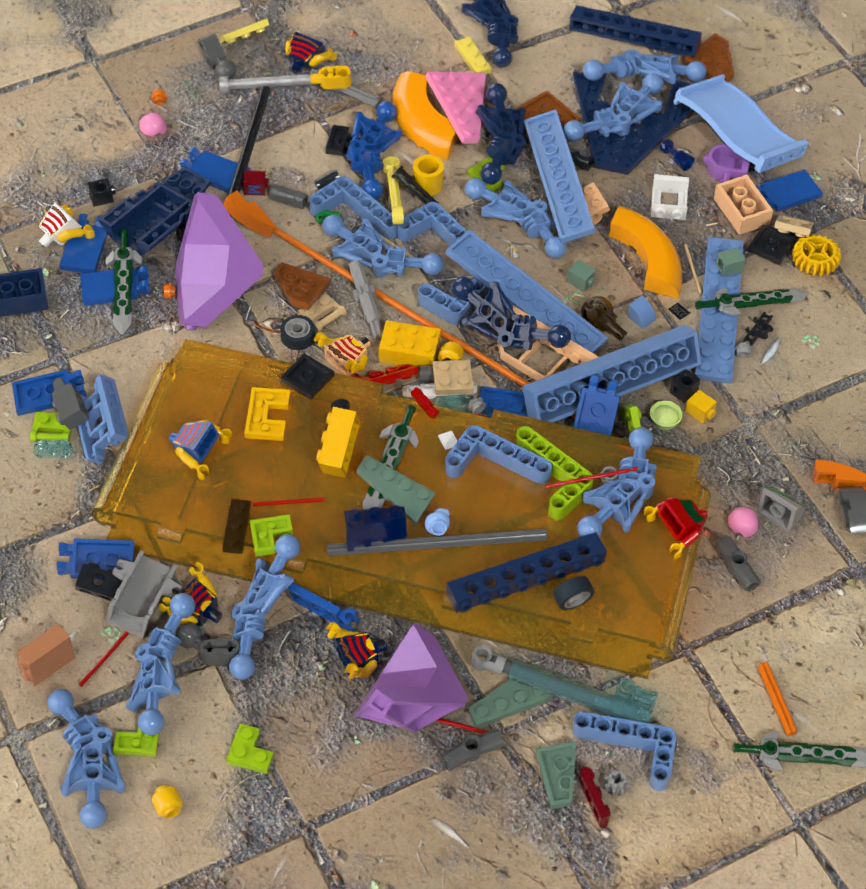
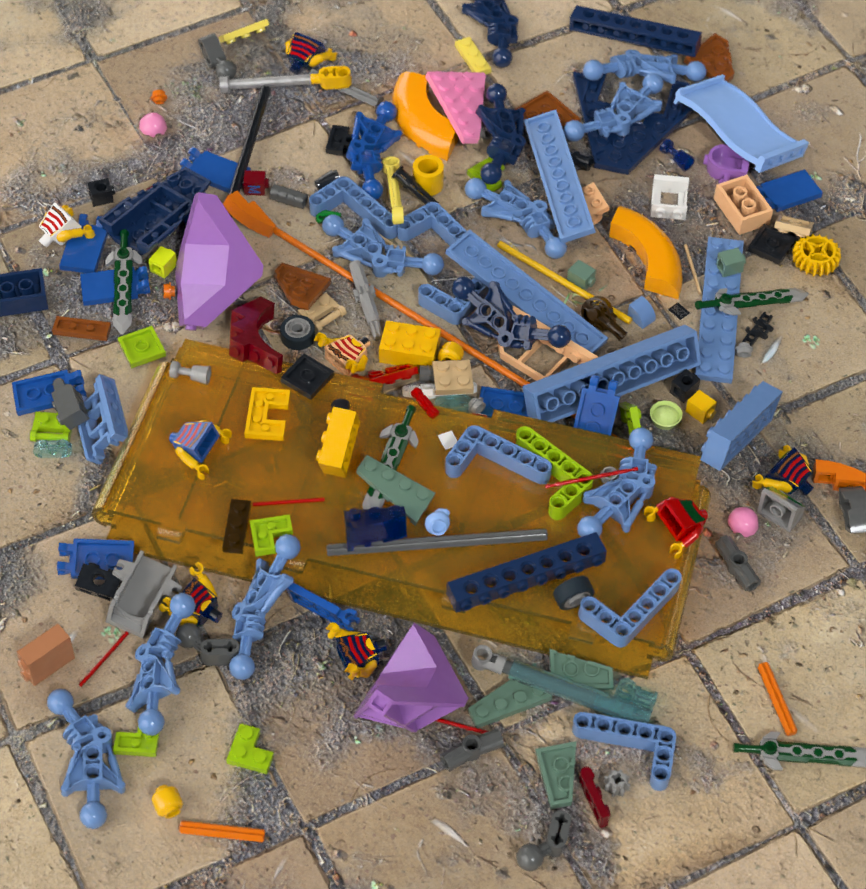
none -> dark orange plate [52,316,111,341]
none -> lime plate [117,326,166,369]
none -> neon yellow brick [149,246,177,279]
none -> light grey piece [169,361,211,385]
none -> orange axle [179,820,265,842]
none -> dark red arch [229,296,283,374]
none -> yellow piece [497,241,633,324]
none -> dark grey beam [516,811,571,872]
none -> sand green wing [549,649,614,690]
none -> medium blue beam [578,568,682,648]
none -> medium blue brick [700,381,783,471]
none -> torso [752,445,814,495]

